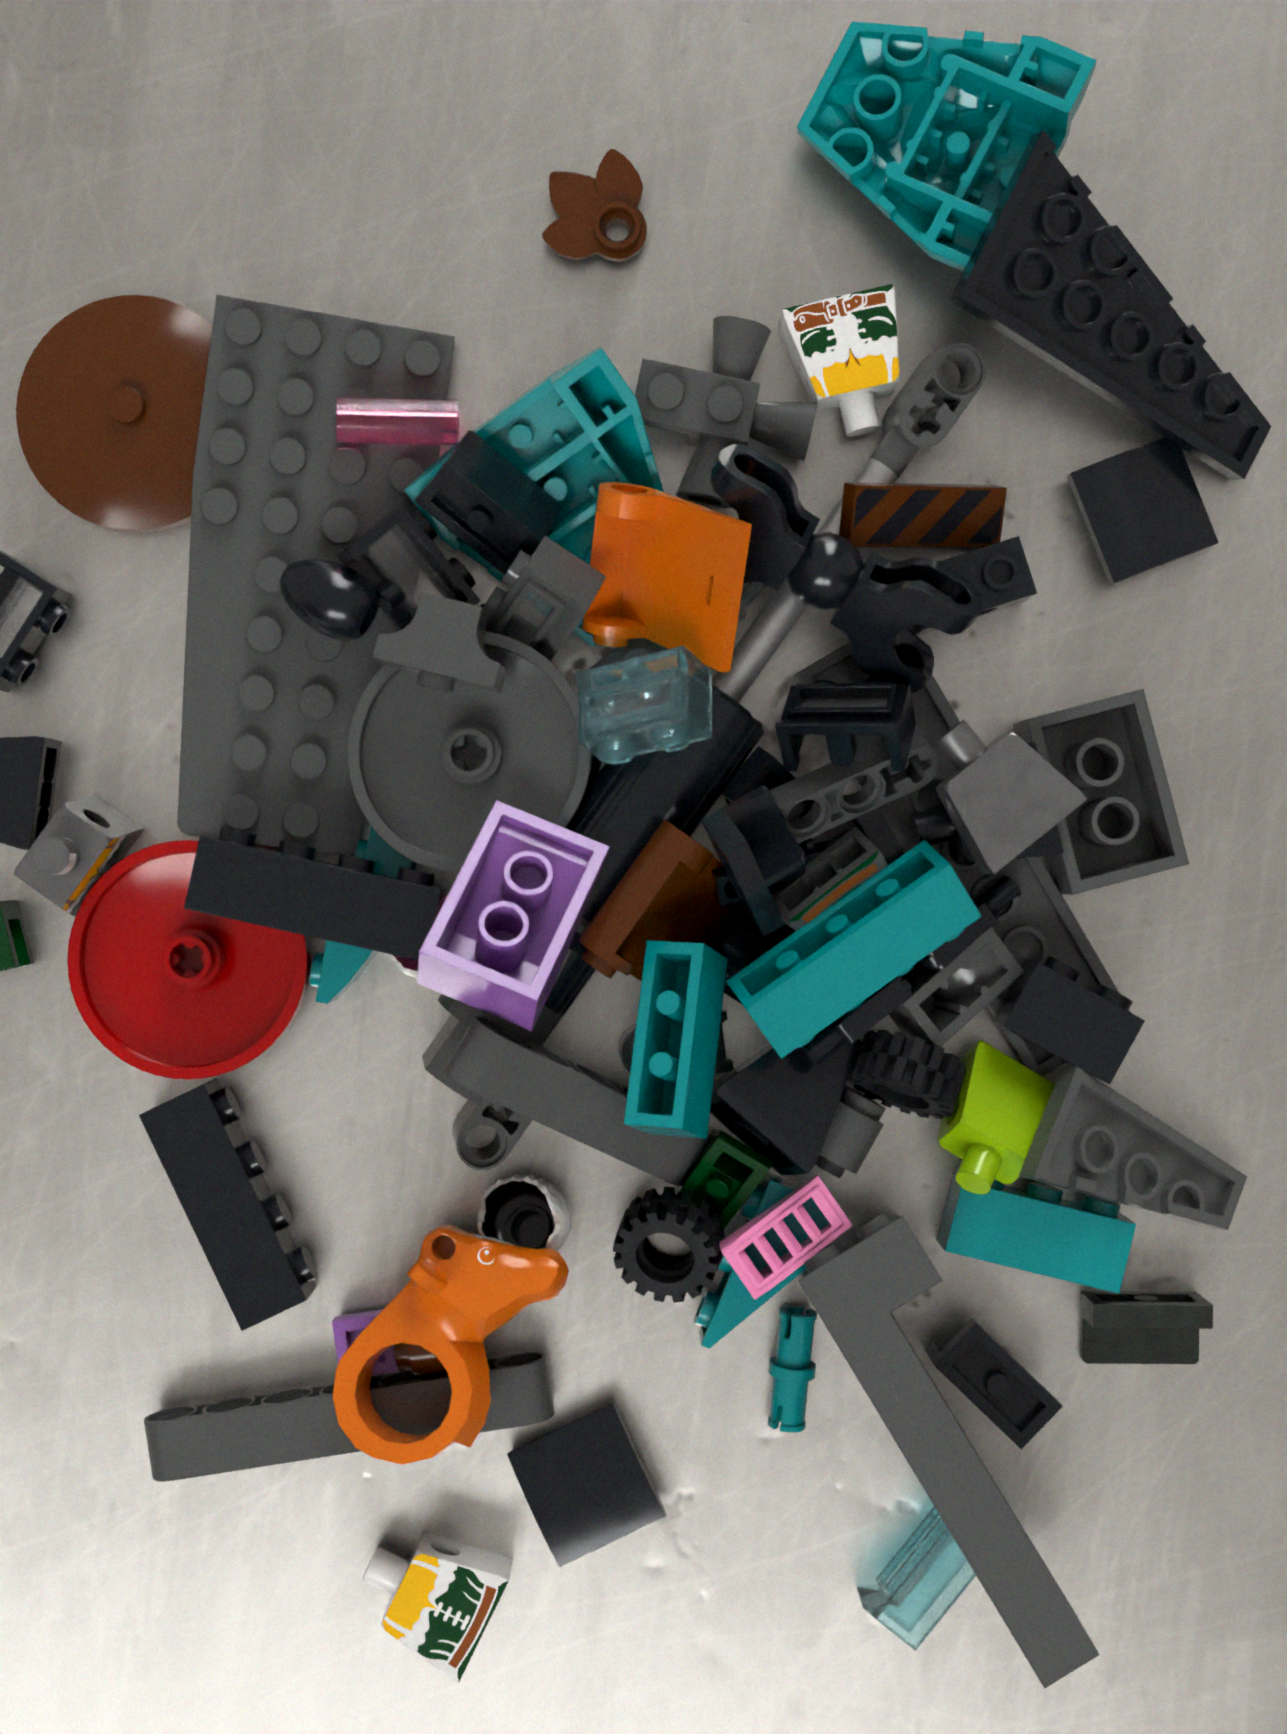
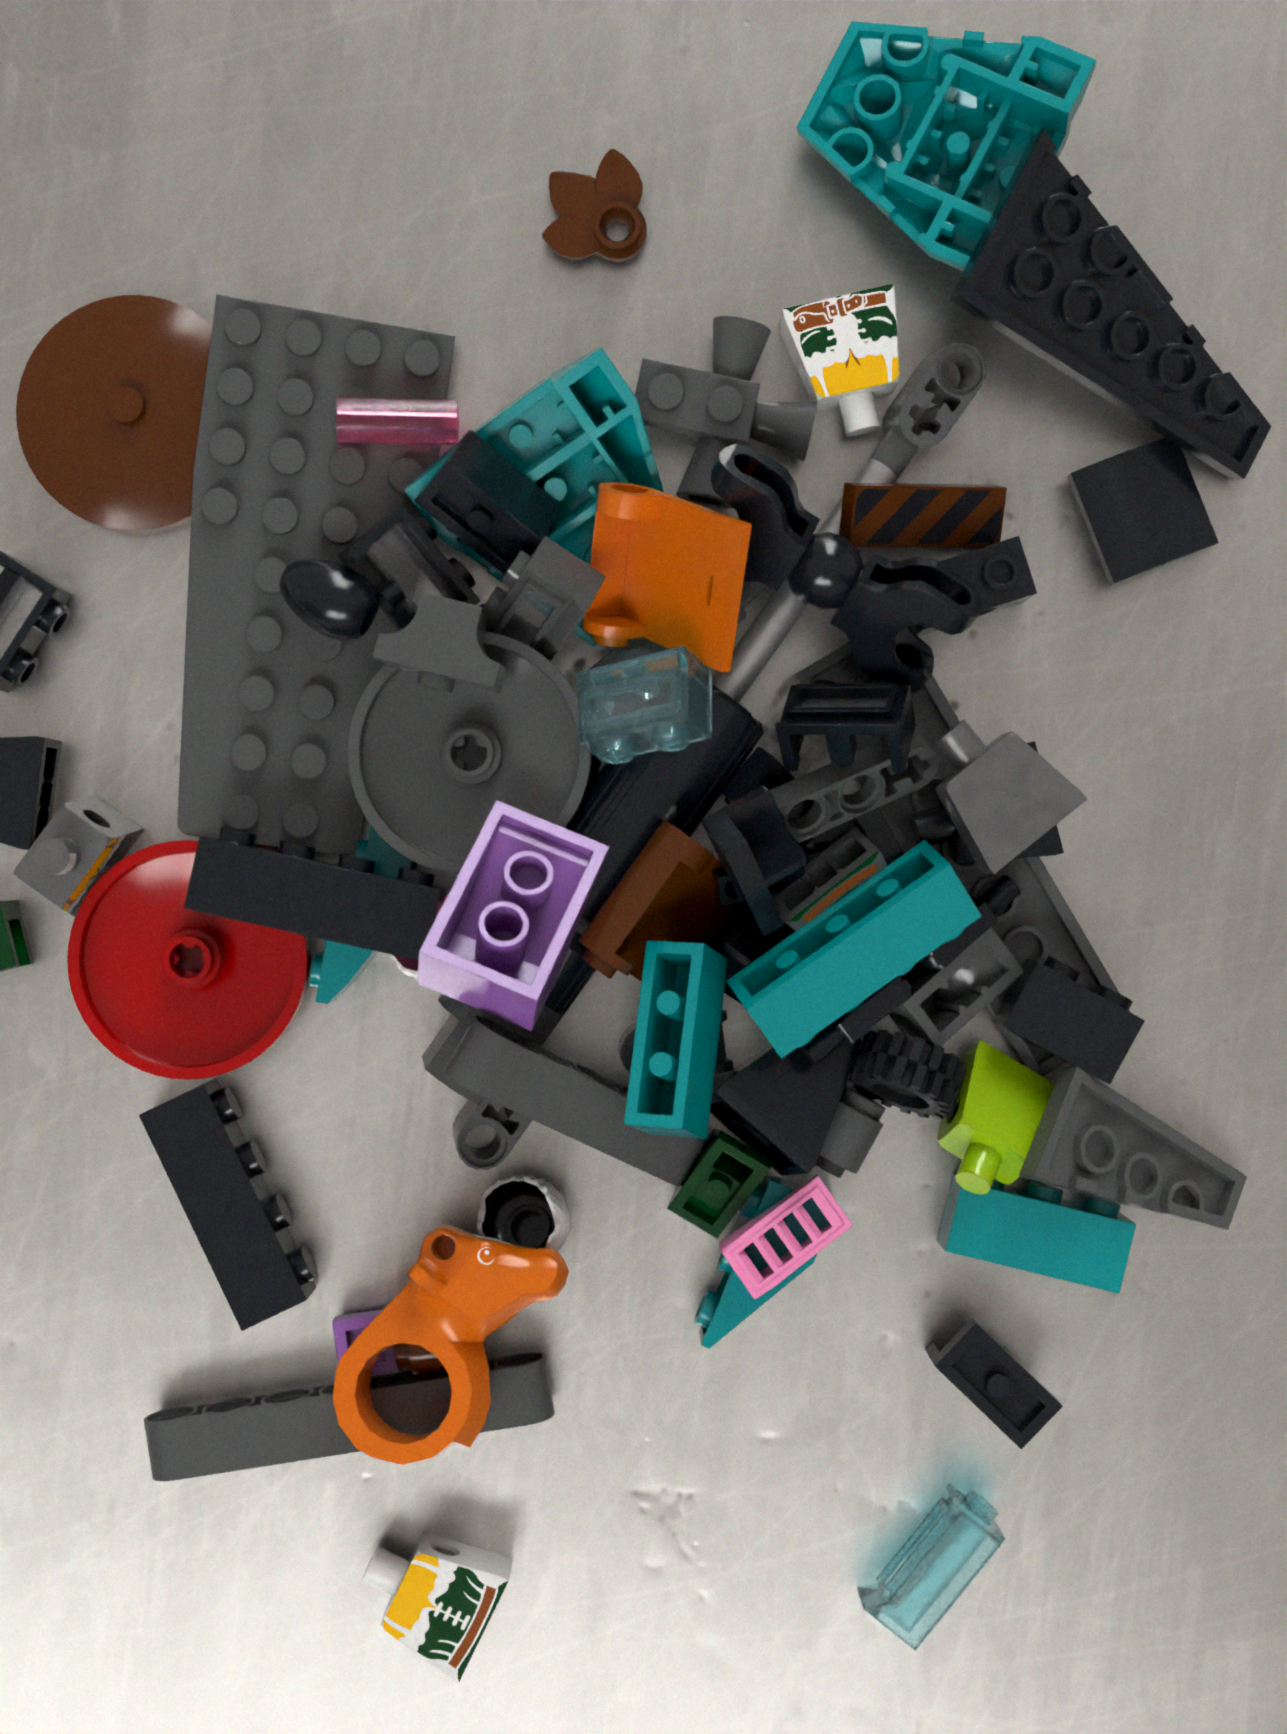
black slope [507,1403,667,1567] -> none
black tyre [613,1187,725,1303] -> none
teal pin [768,1305,817,1433] -> none
dark grey brick [798,1212,1100,1689] -> none
dark grey brick [1013,689,1189,895] -> none
pearl dark grey panel [1080,1291,1213,1364] -> none

